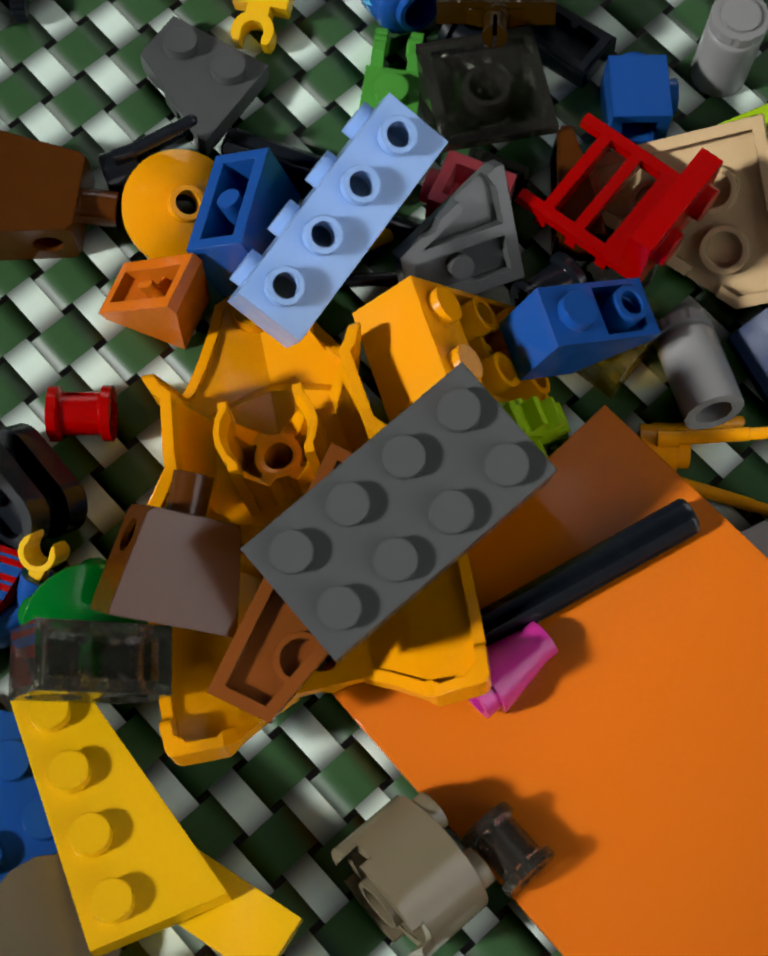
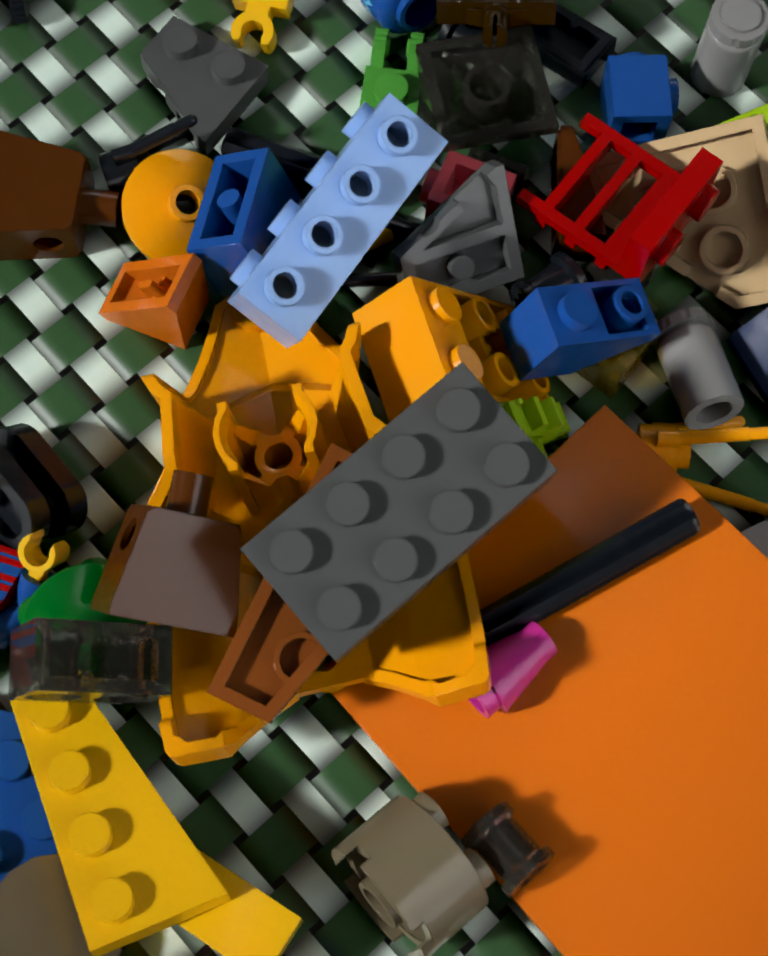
red bush [45,385,118,442] -> none

